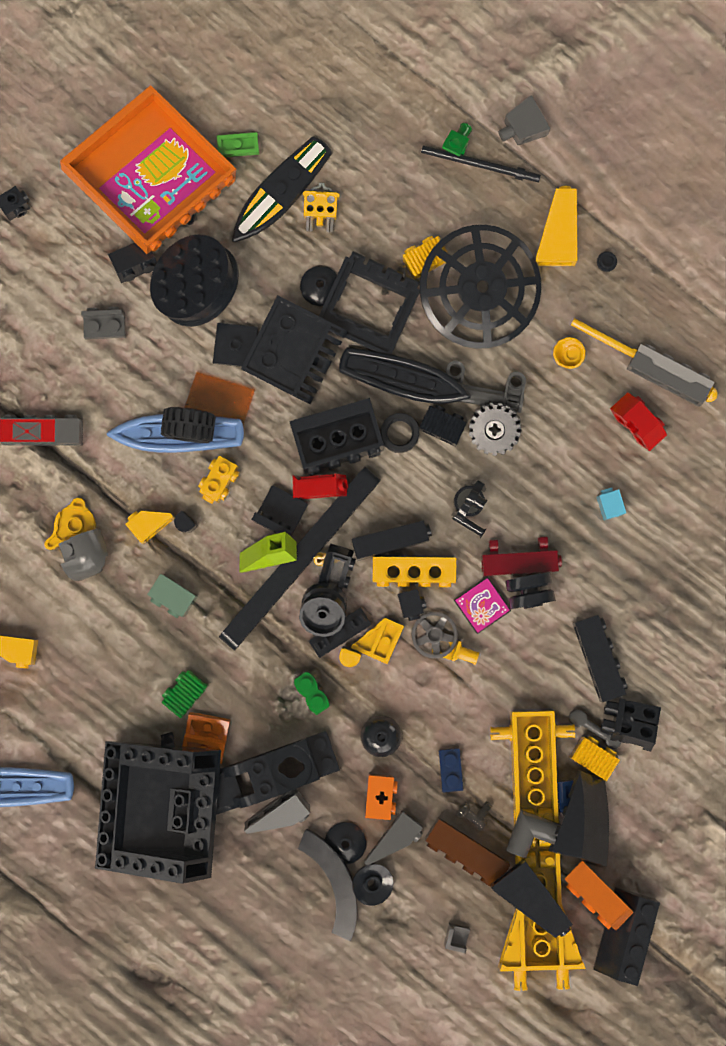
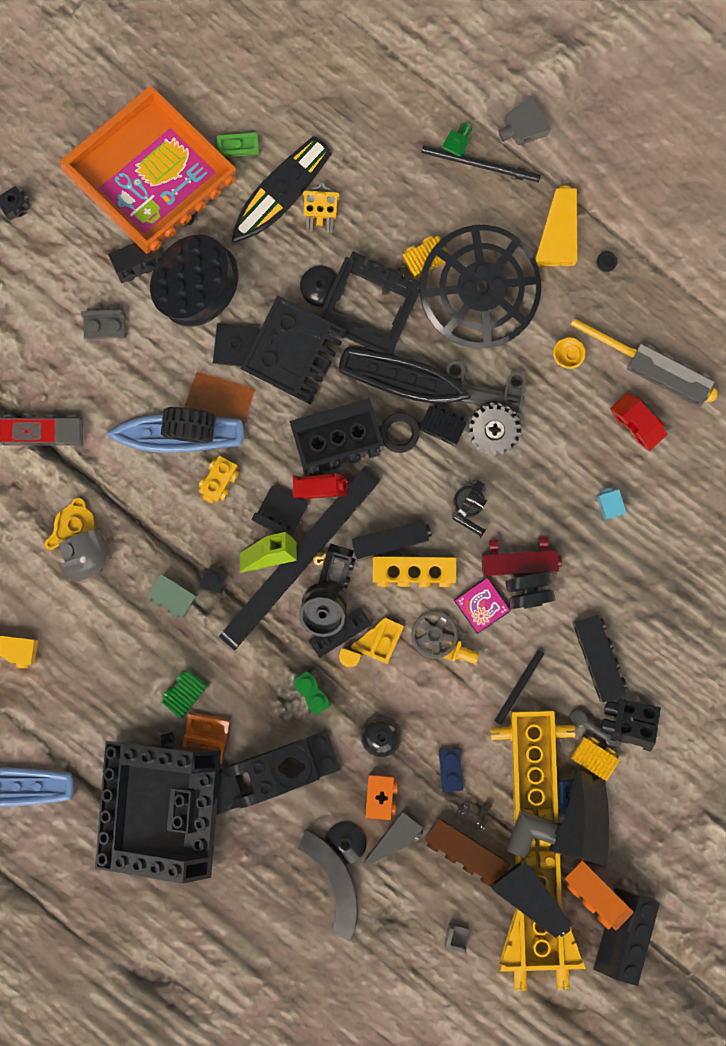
yellow slope [125,511,175,544] -> none
black brick [174,510,197,533] -> none
slope [244,789,310,834] -> none
black dish [352,864,393,906] -> none
black brick [397,589,427,621] -> none
none -> black brick [200,568,228,594]
none -> black bar [494,650,544,724]

